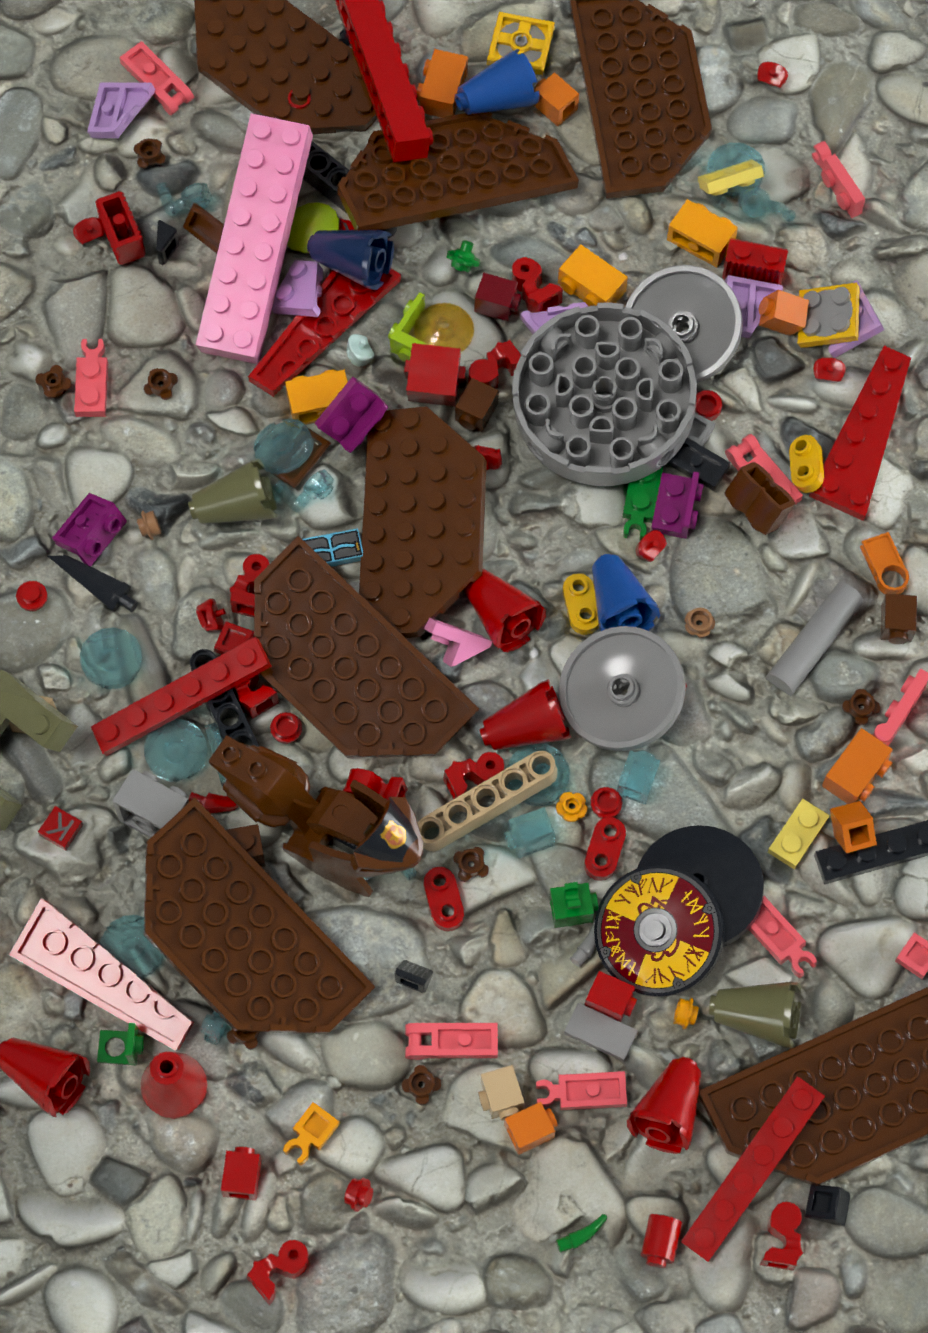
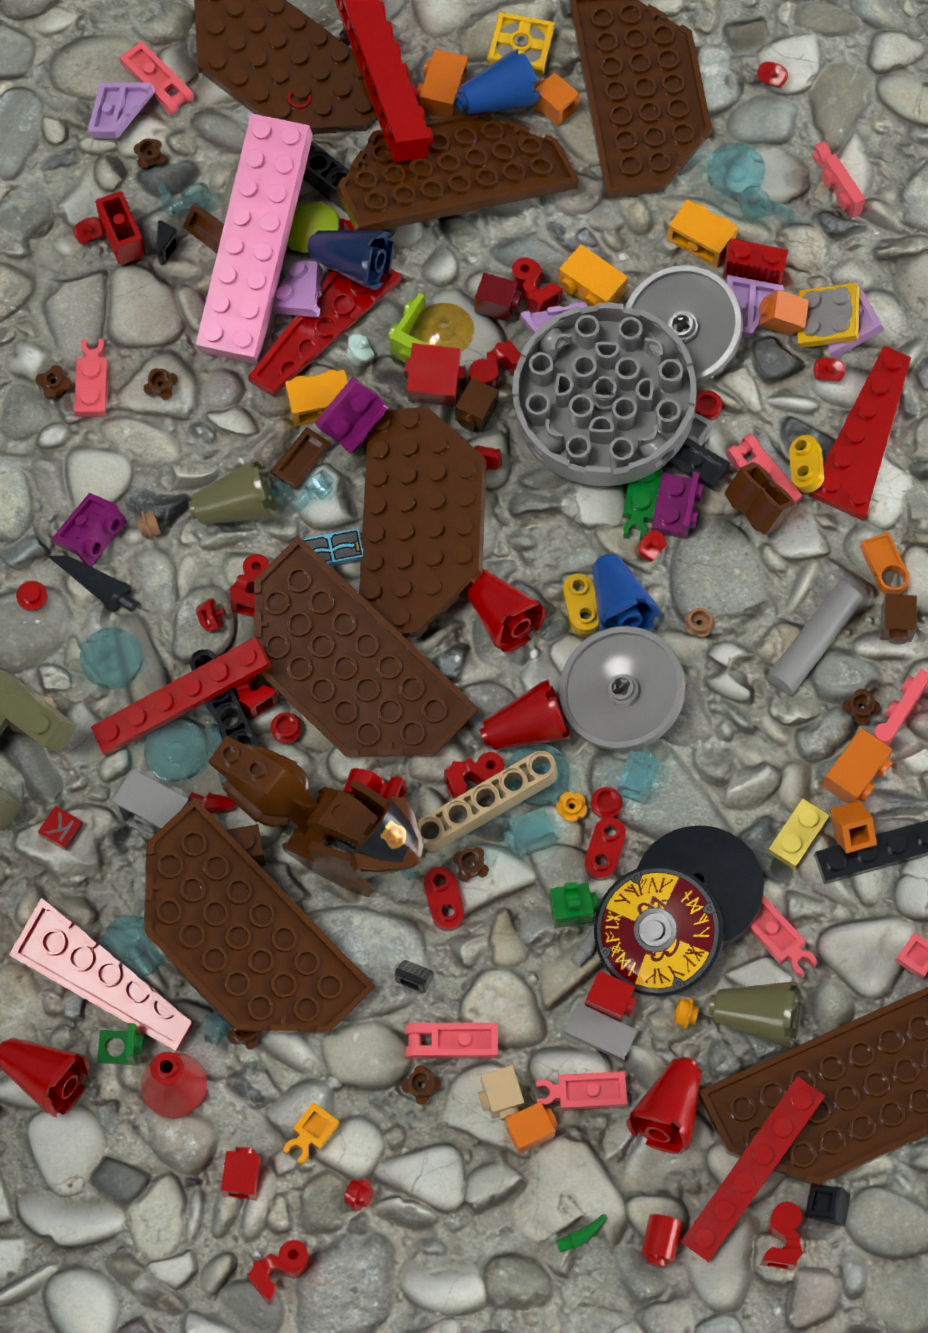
red tile [214,621,254,655] -> none
clear light blue tile [254,419,314,474] -> none
bright pink slope [424,618,493,667] -> none
green plant [446,240,480,273] -> none
light yellow plate [698,159,764,196] -> none

